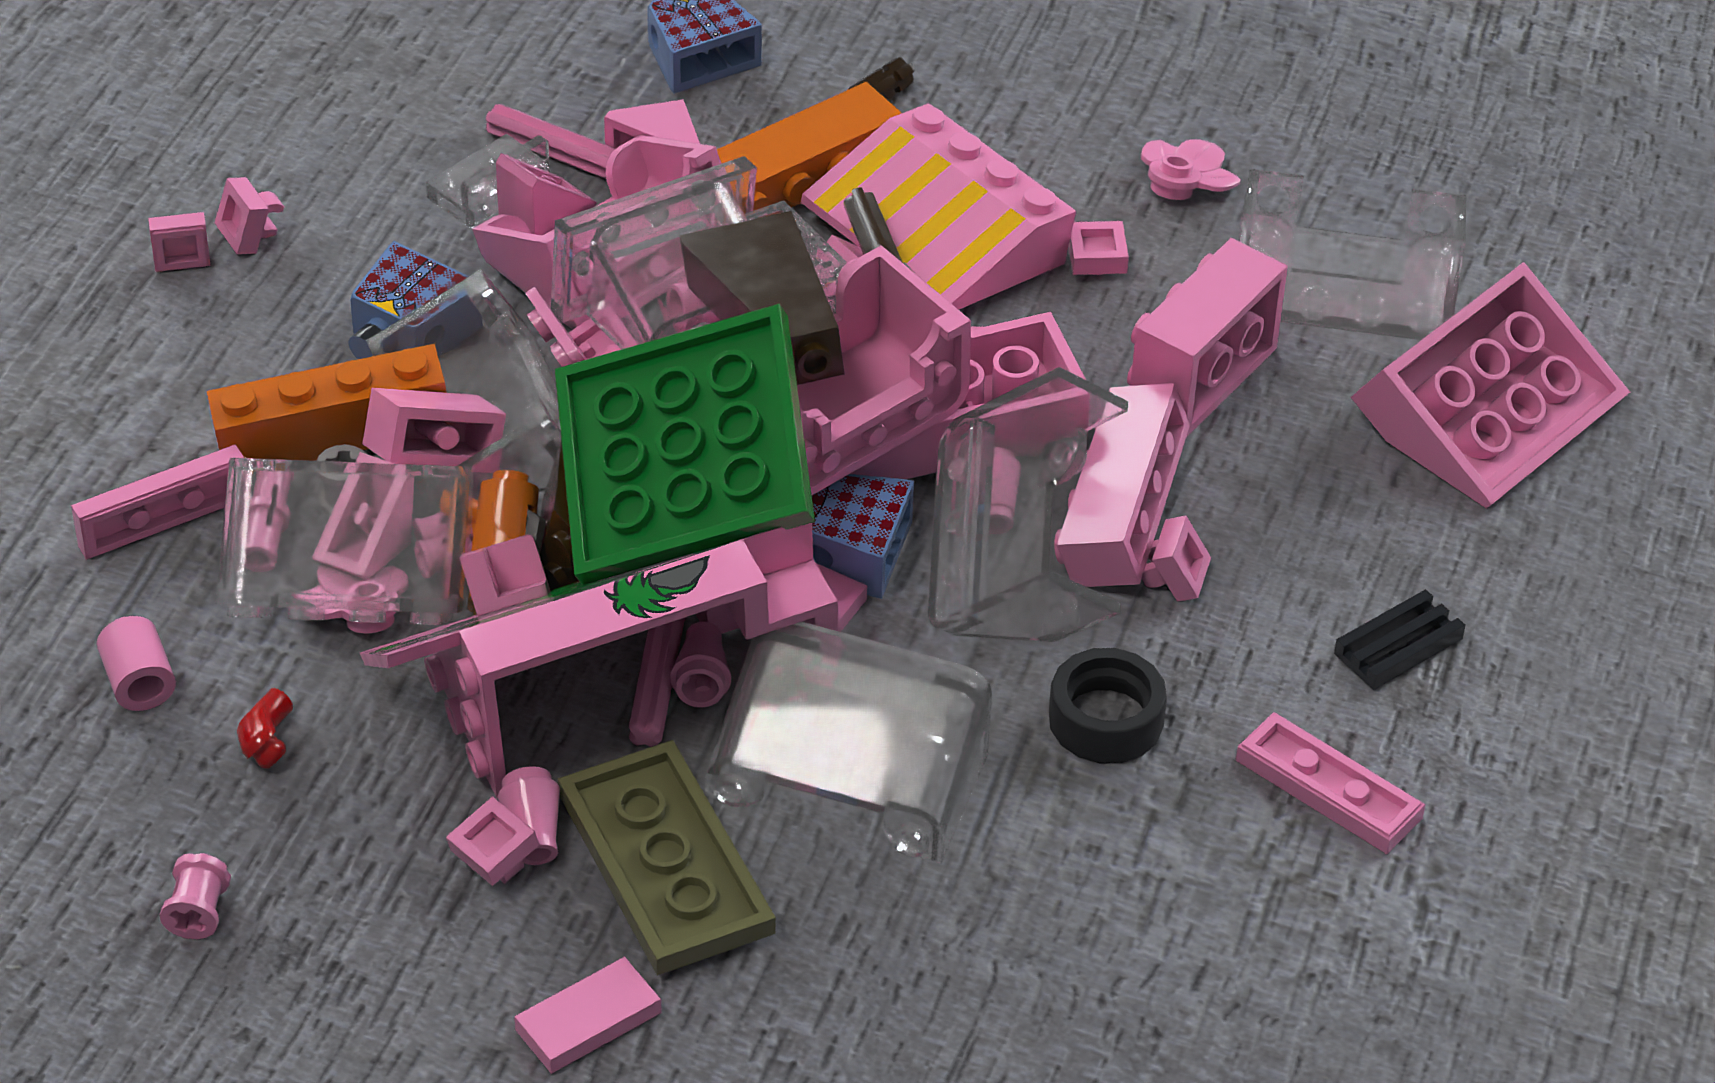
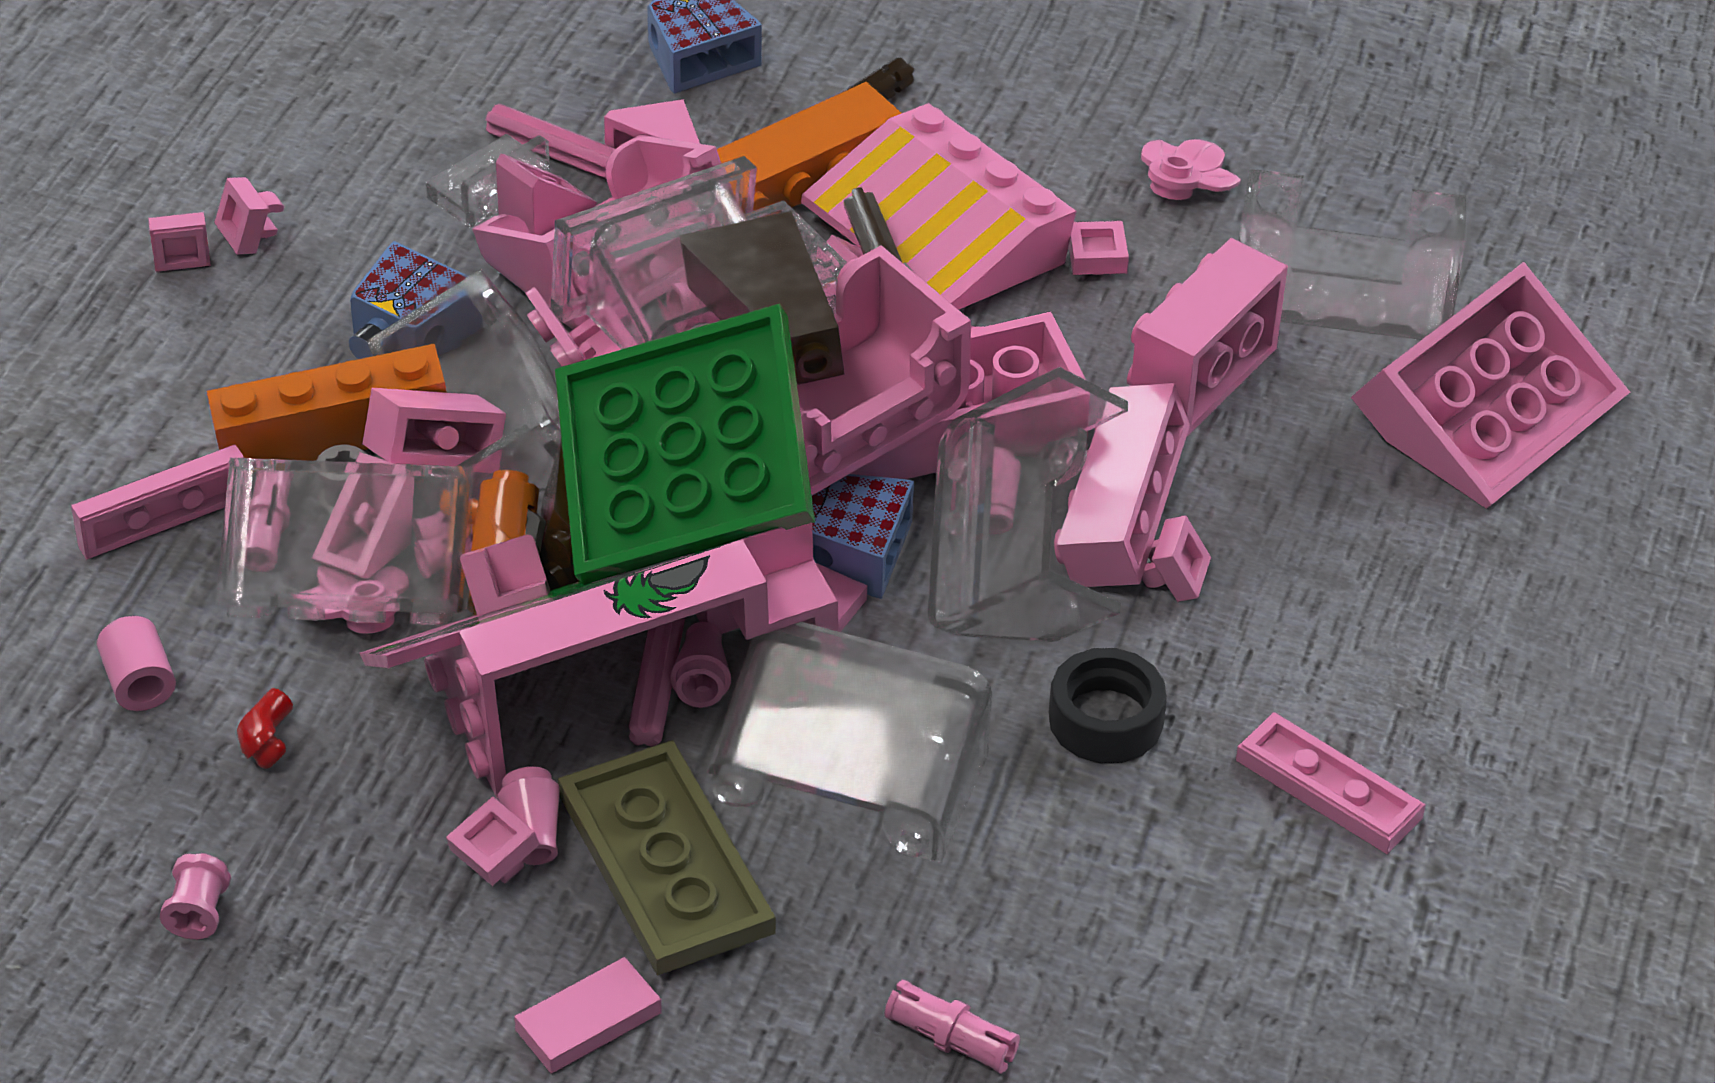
black tile [1334,589,1466,690] -> none
none -> bright pink pin [885,980,1020,1074]

